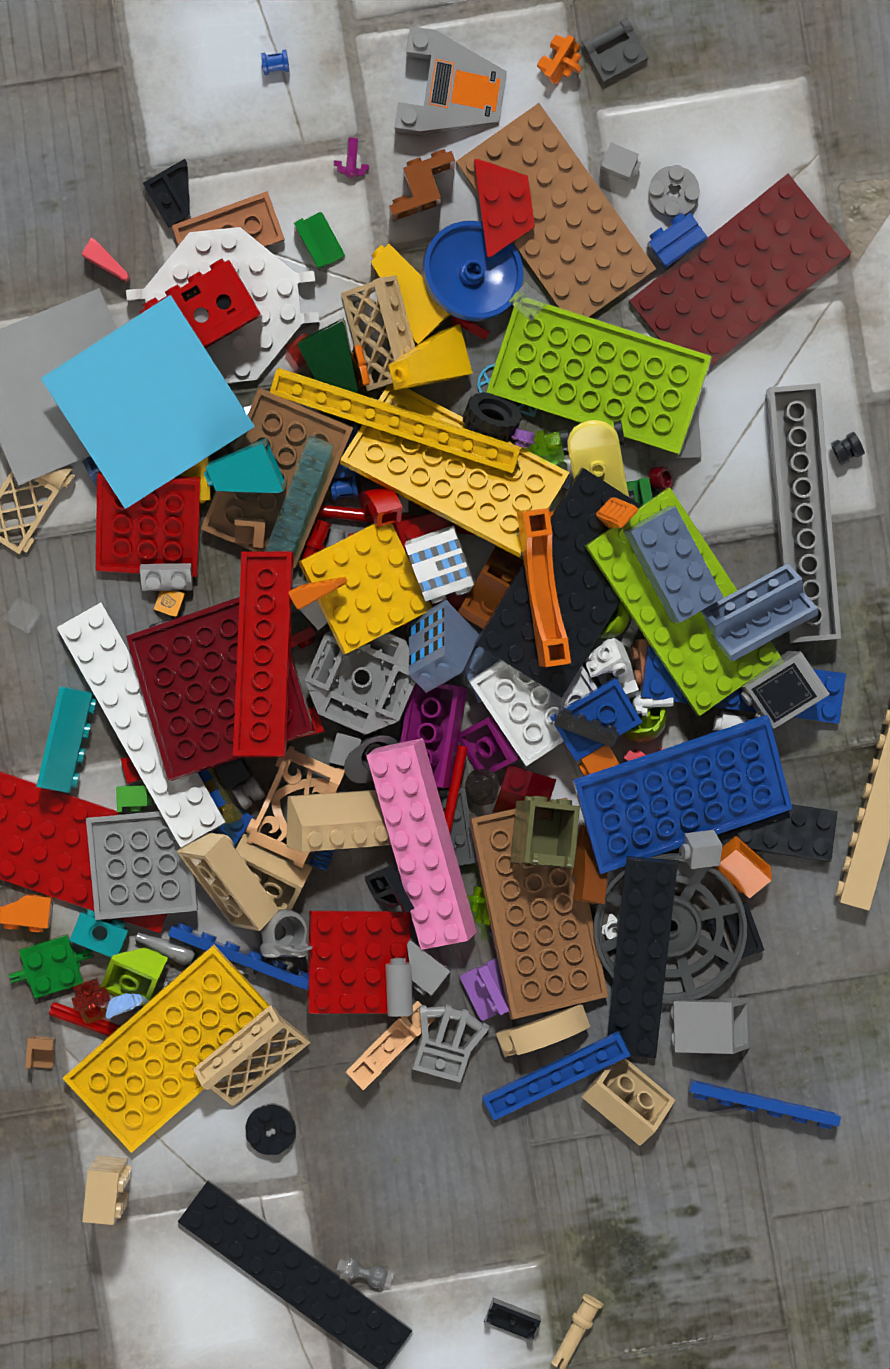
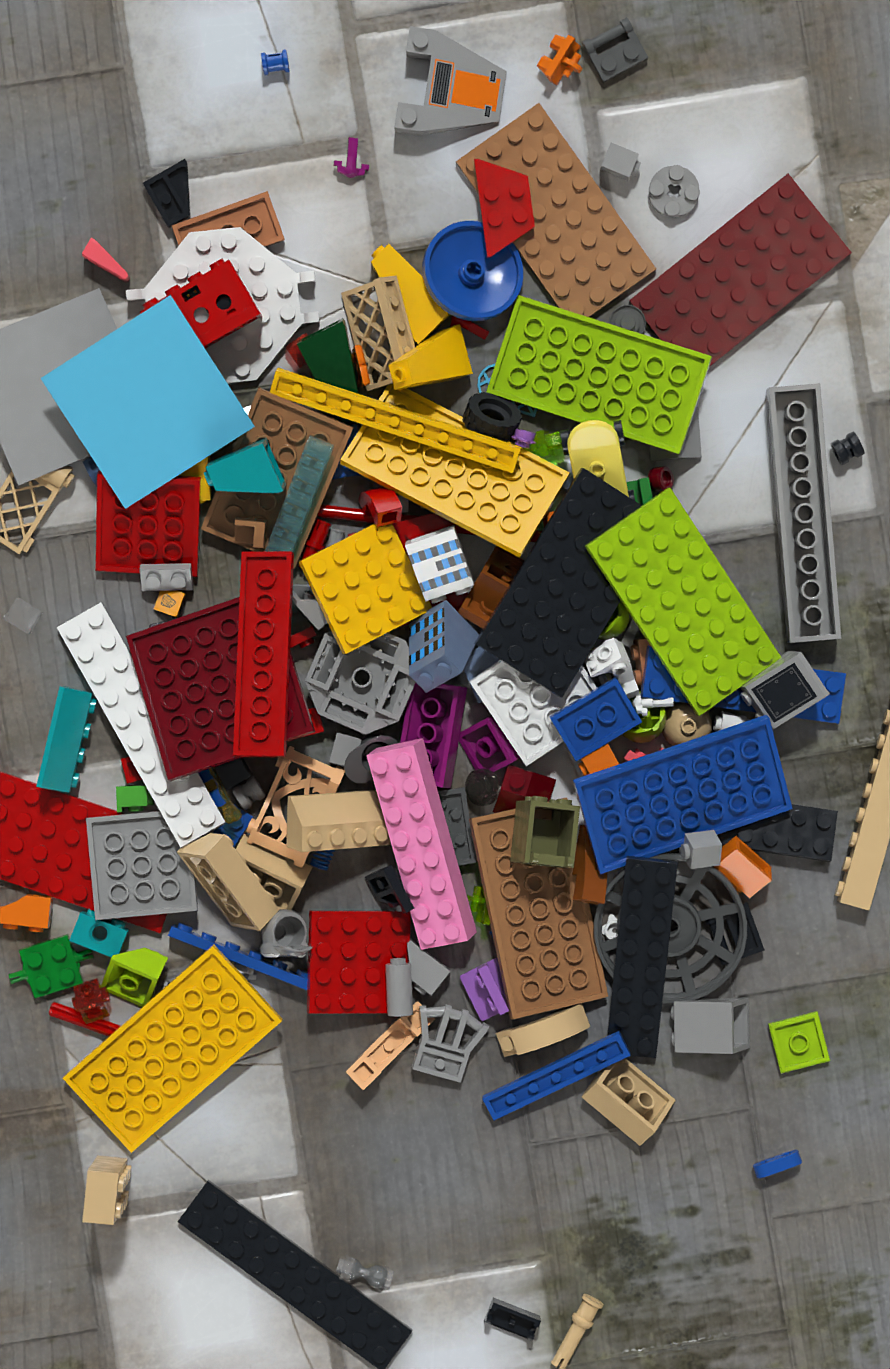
medium nougat panel [25,1036,56,1069] -> none
light blue hat [106,993,148,1019] -> none
light grey piece [135,932,196,965] -> none
tan fence [193,1005,310,1106] -> none
black plate [245,1103,296,1155] -> none
orange slope [289,577,348,610] -> none
green panel [294,212,345,270] -> none
blue bush [330,476,359,502] -> none
dark orange bracket [389,149,455,222] -> none
red piece [444,745,468,834] -> none
clear panel [509,282,548,321] -> none
orange arch [517,508,571,667] -> none
clear smoke piece [552,707,619,748] -> none
orange slope [596,497,638,528] -> none
sand blue brick [623,506,724,623] -> none
blue brick [647,213,708,269] -> none
blue plate [688,1079,841,1129] -> none
sand blue slope [701,563,818,662] -> none
none -> dark grey plate [609,305,646,334]
none -> tan cylinder [662,702,712,746]
none -> blue beam [753,1150,802,1178]
none -> lime tile [768,1011,830,1073]

